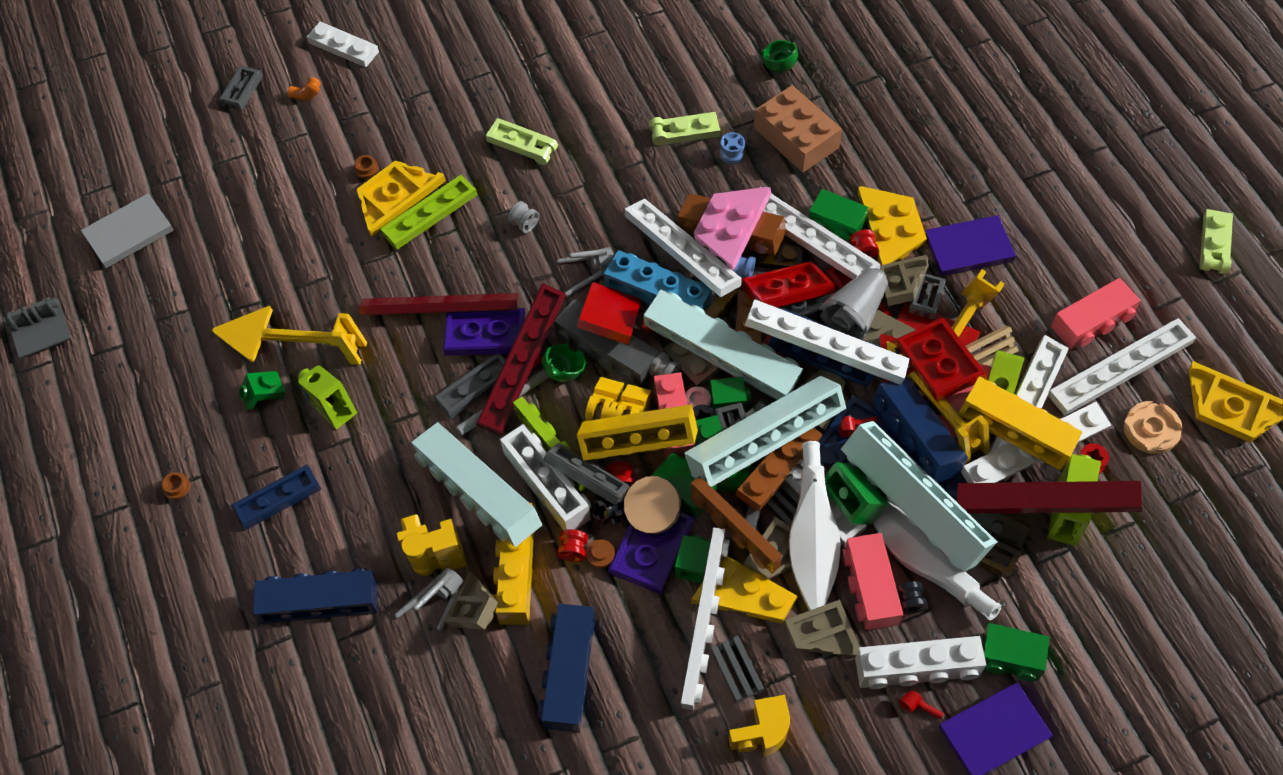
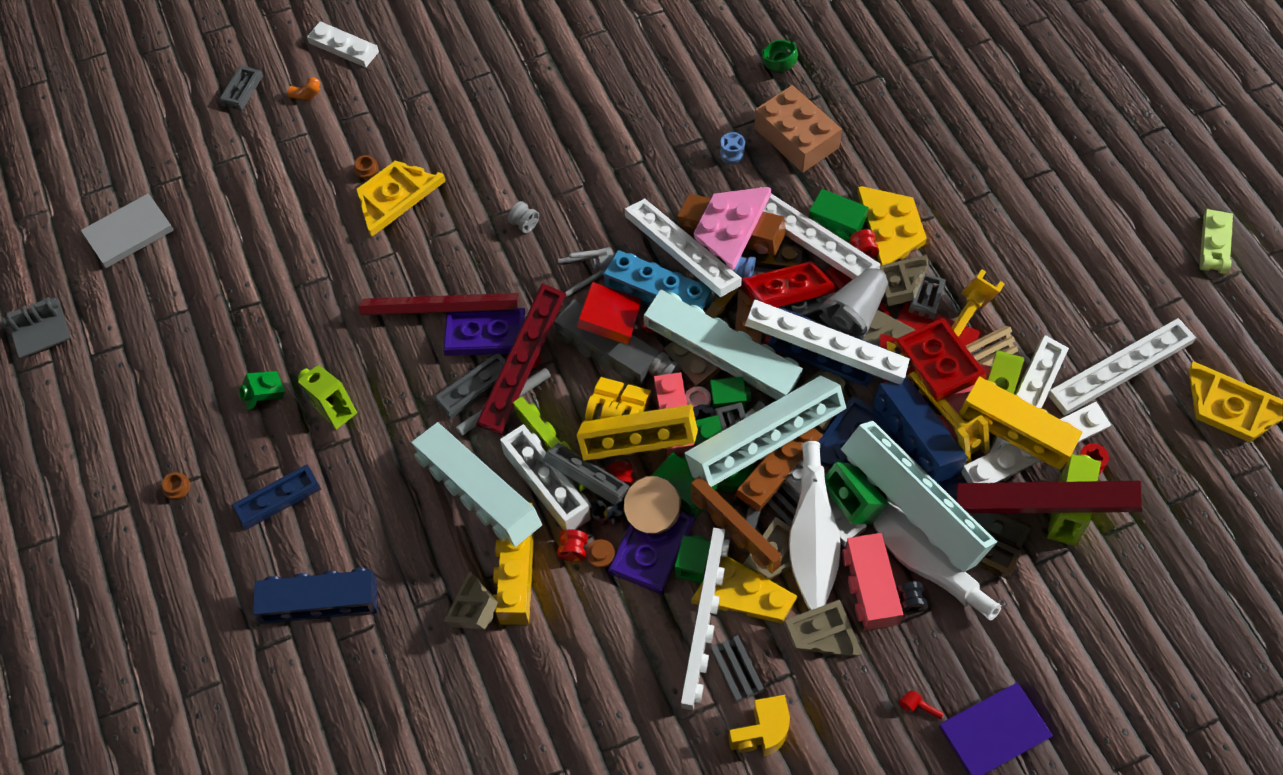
yellow piece [212,306,367,365] -> none
lime plate [380,175,477,250] -> none
light grey plant [394,568,463,631] -> none
yellow hips [397,515,467,576] -> none
yellowish green plate [486,118,558,165] -> none
dark blue brick [537,604,595,733] -> none
green hair [542,343,586,383] -> none
yellowish green plate [649,112,720,145] -> none
red hand [839,416,877,437] -> none
white brick [855,636,986,689] -> none
dark purple tile [925,215,1016,276] -> none
green brick [982,623,1050,681] -> none
coral brick [1051,278,1141,350] -> none
light nougat tile [1123,401,1182,454] -> none

